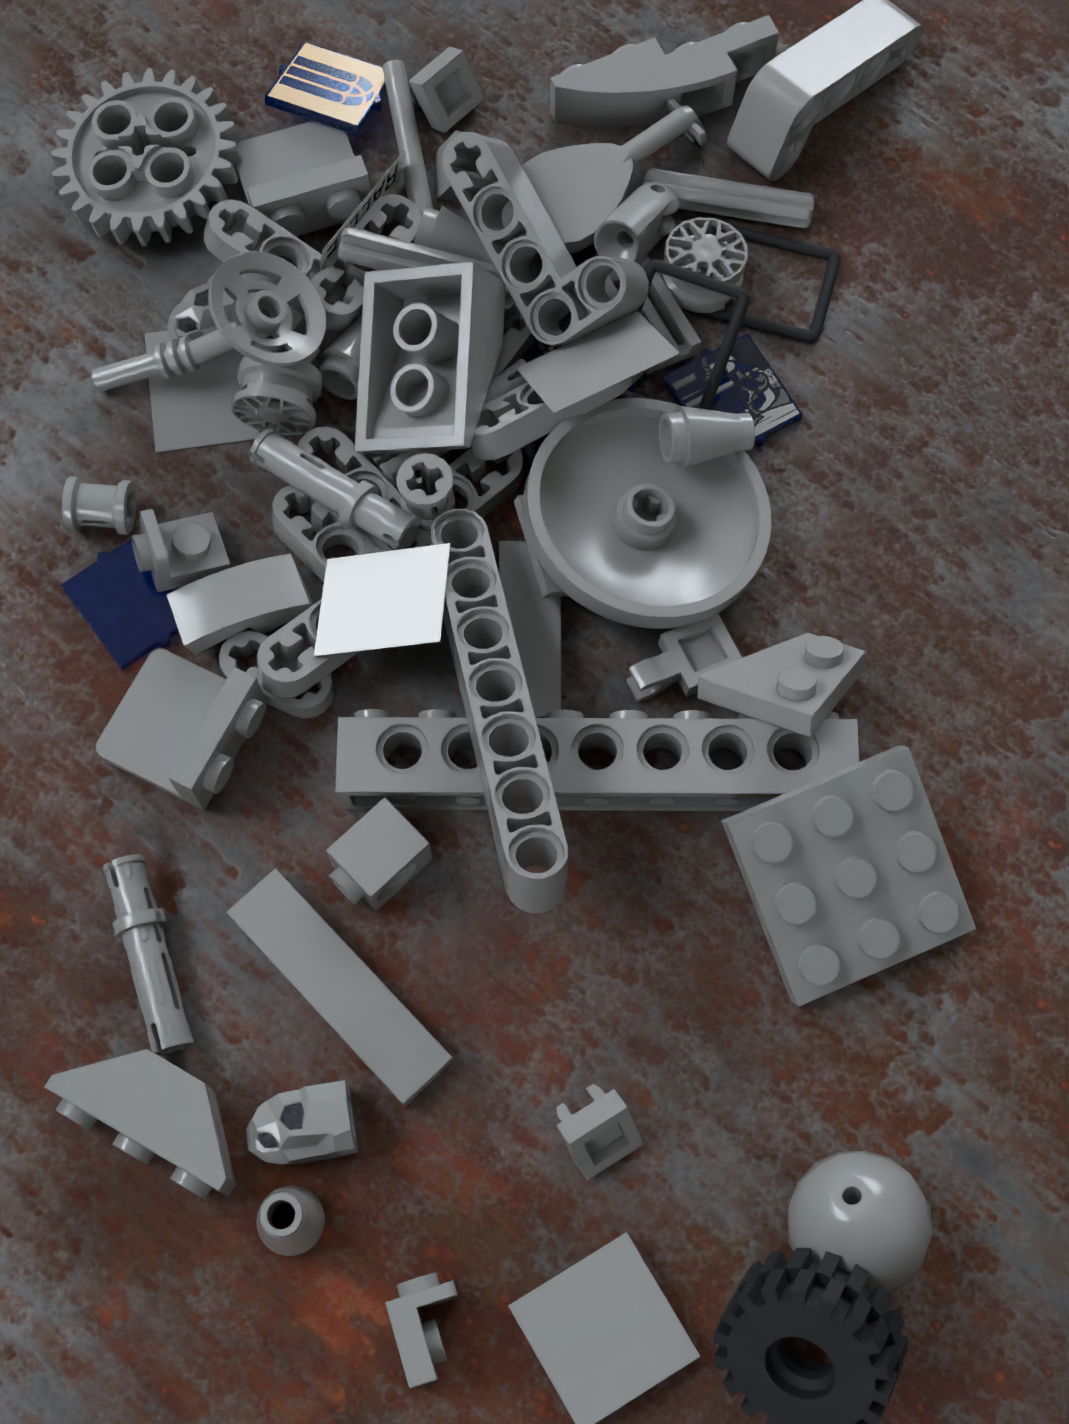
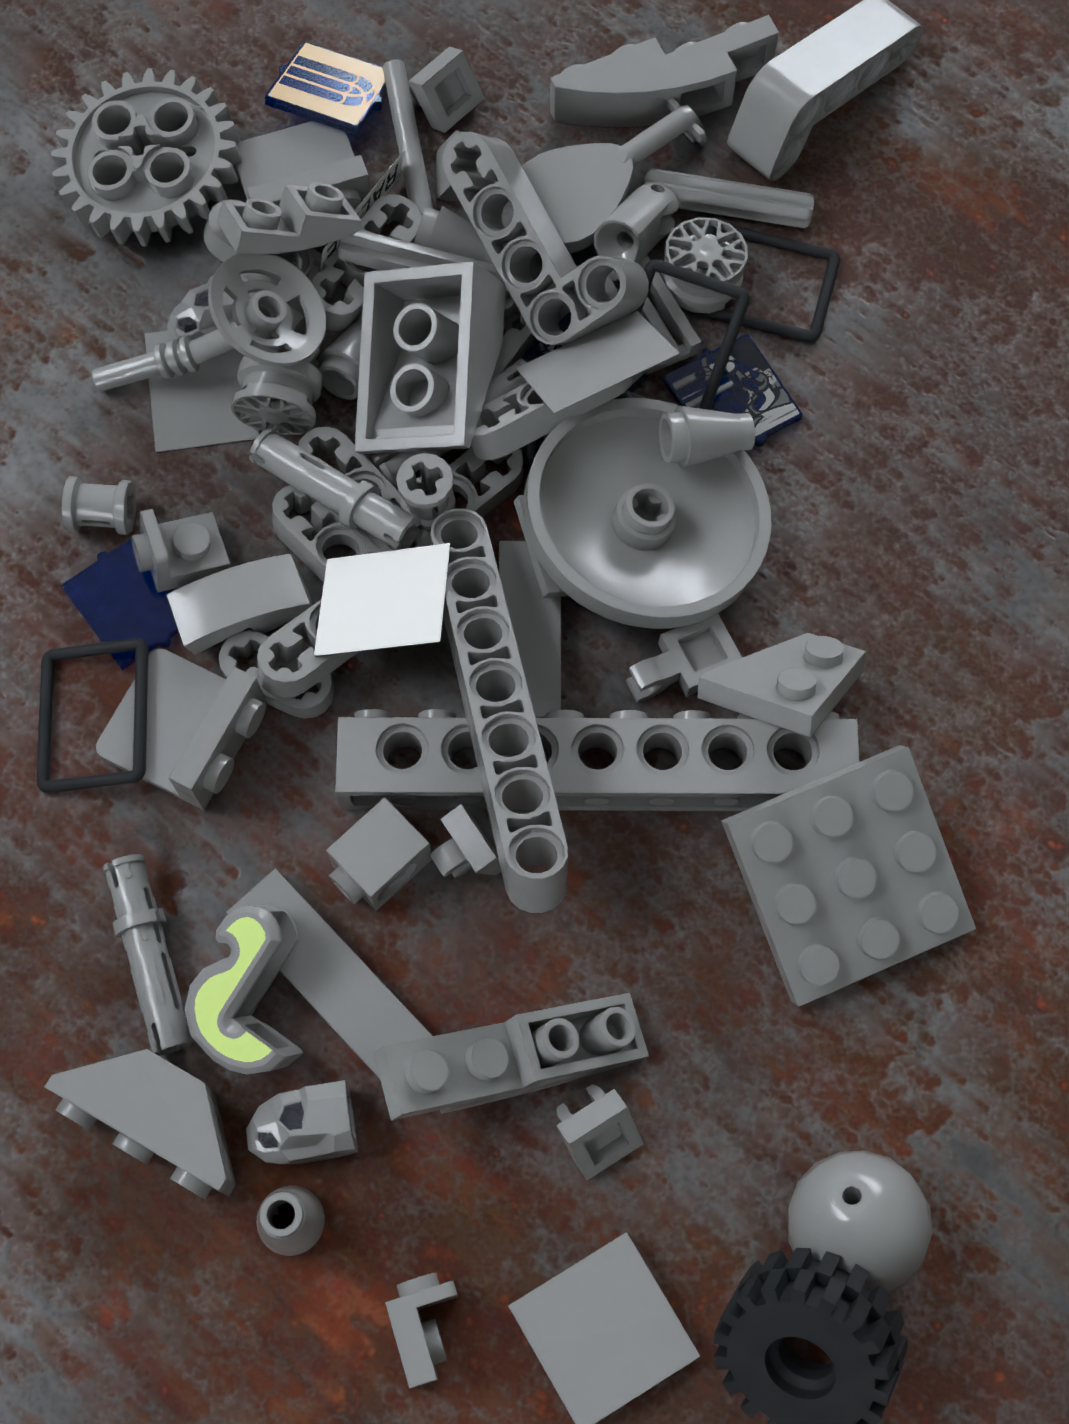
none -> black piece [37,638,148,793]
none -> light grey animal [184,906,303,1075]
none -> light grey slope [217,182,361,254]
none -> light grey slope [373,993,649,1121]
none -> light grey tile [430,804,502,878]

